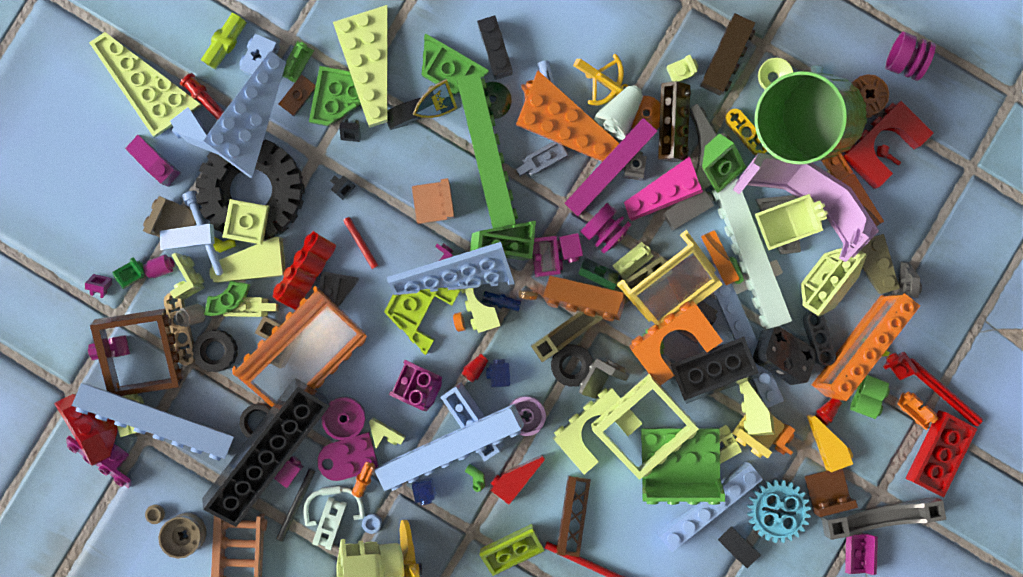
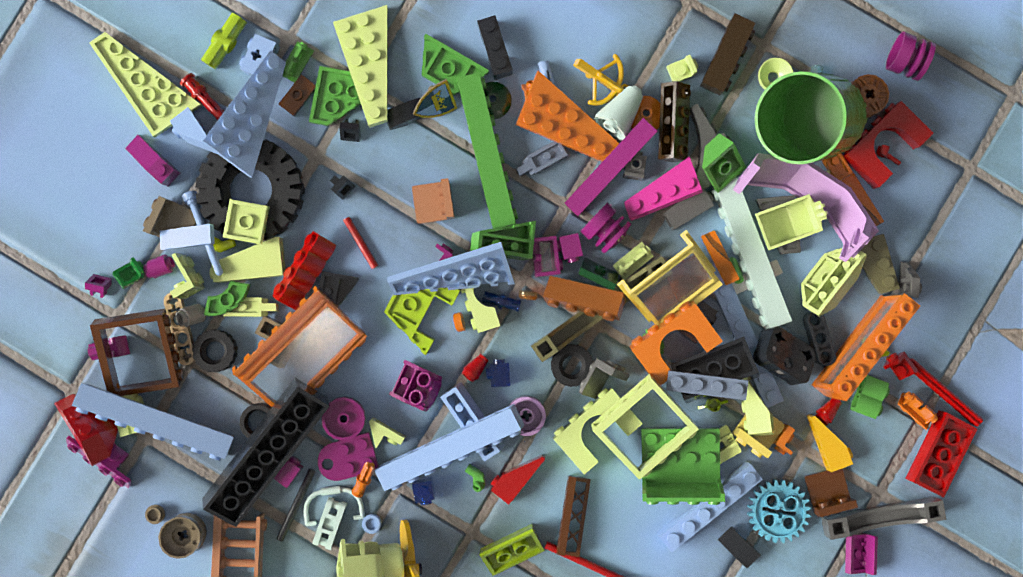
yellow beam [725,109,767,155] -> none
none -> sand blue plate [666,370,748,400]
none -> lime piece [697,398,728,412]

